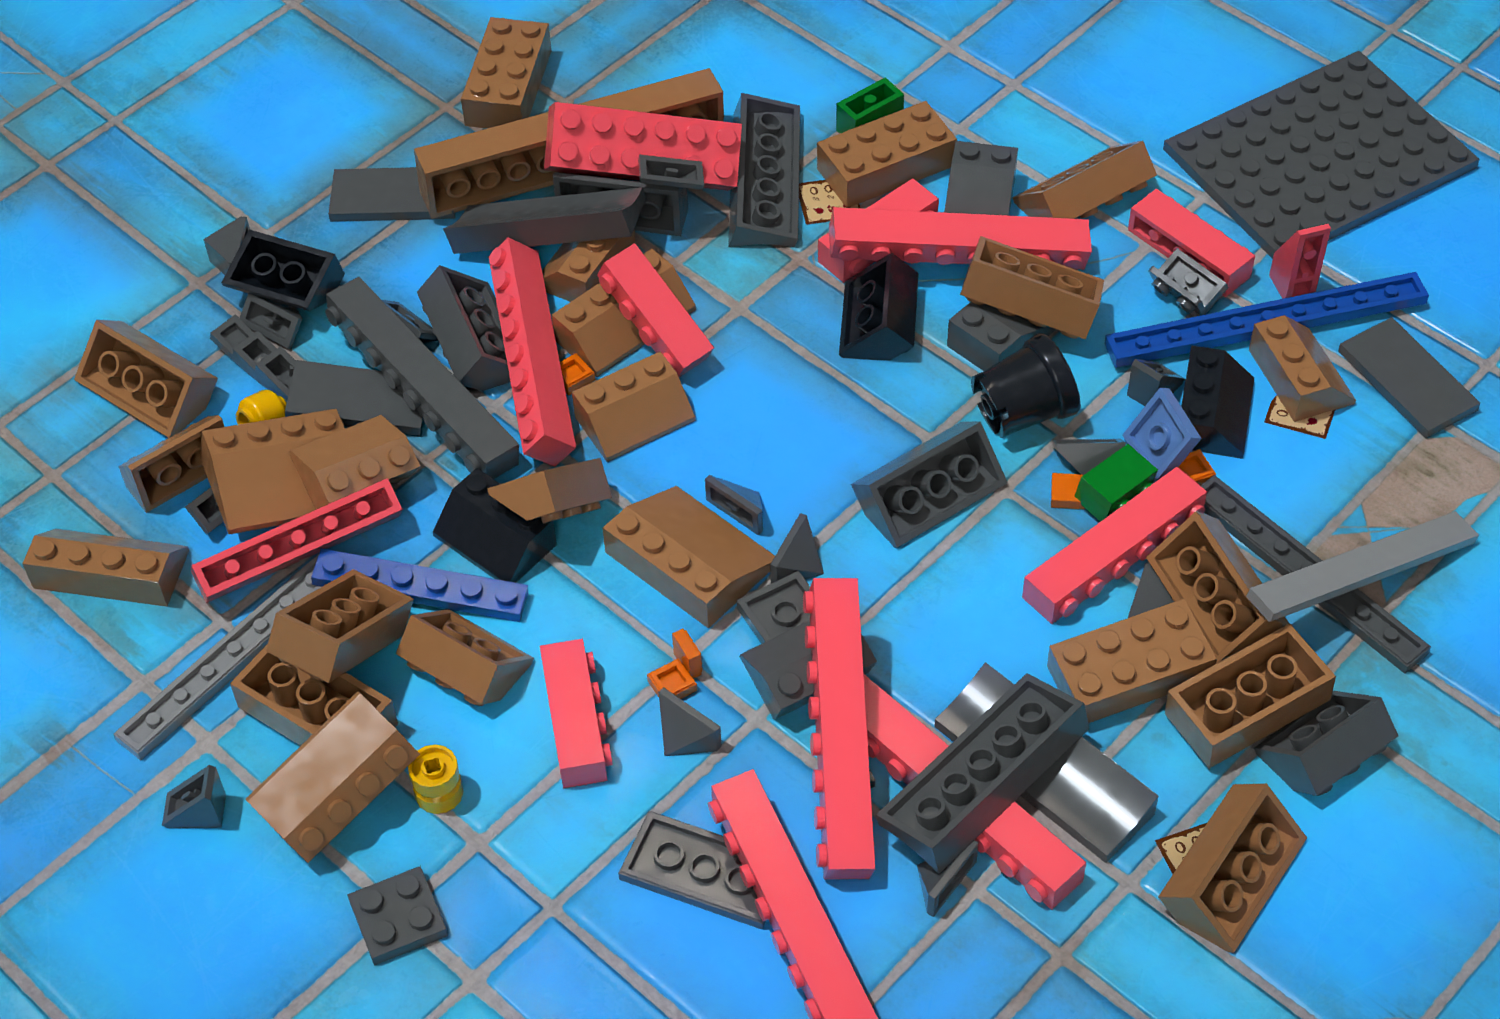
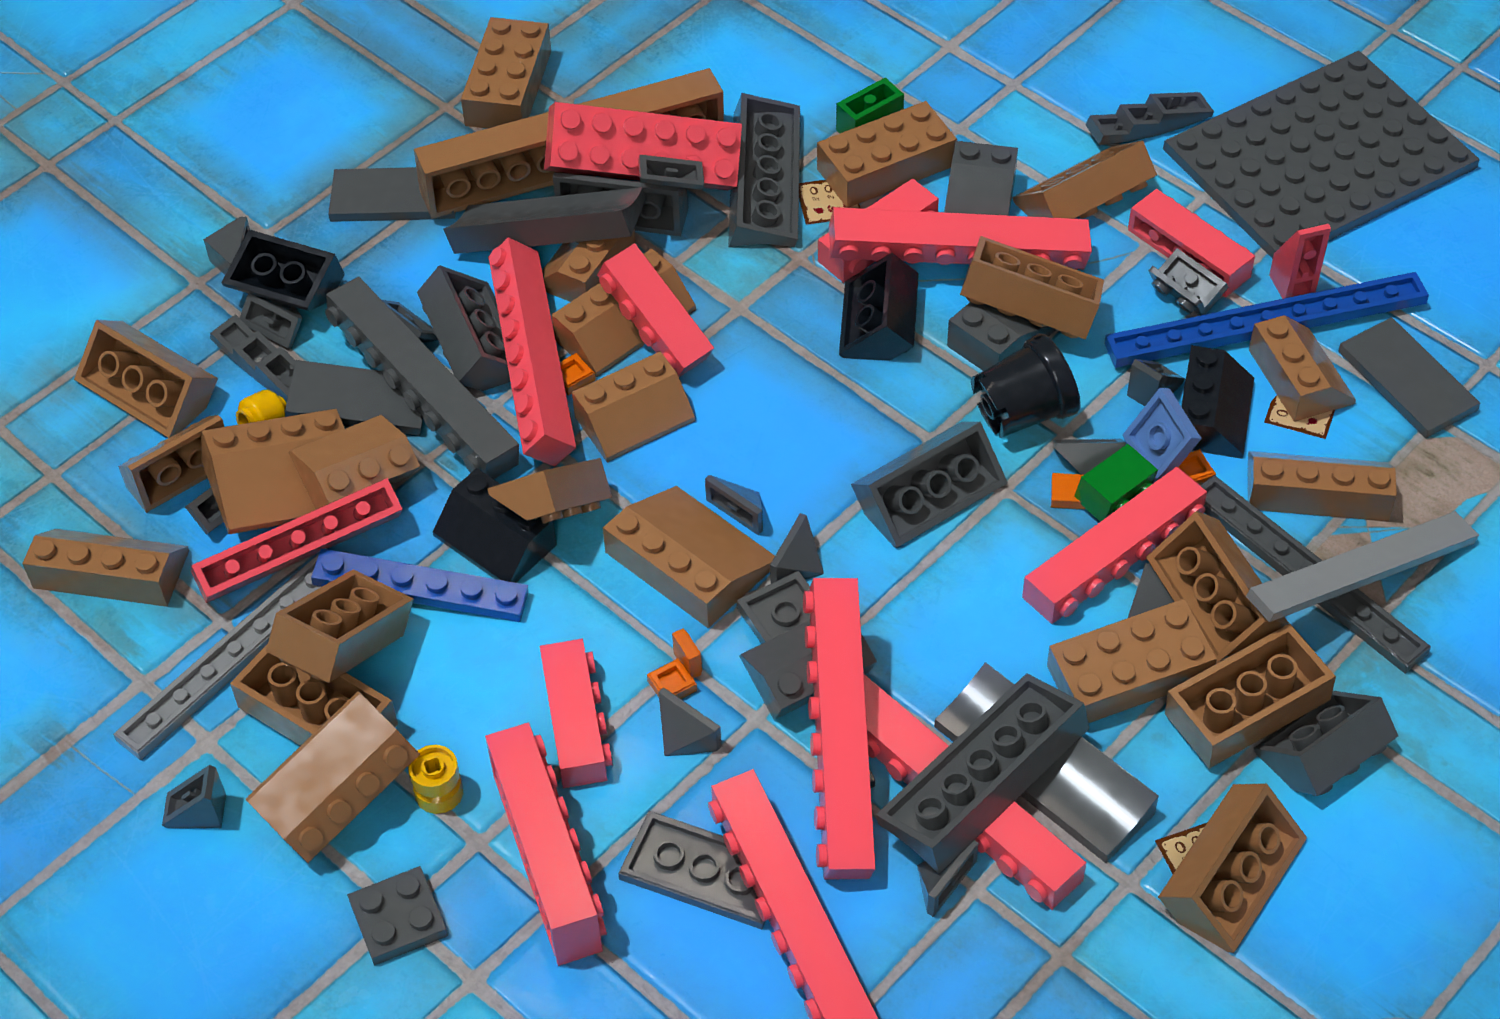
medium nougat slope [396,609,534,706] -> none
none -> coral brick [485,722,607,966]
none -> dark grey slope [1085,92,1214,145]
none -> medium nougat slope [1248,451,1397,521]

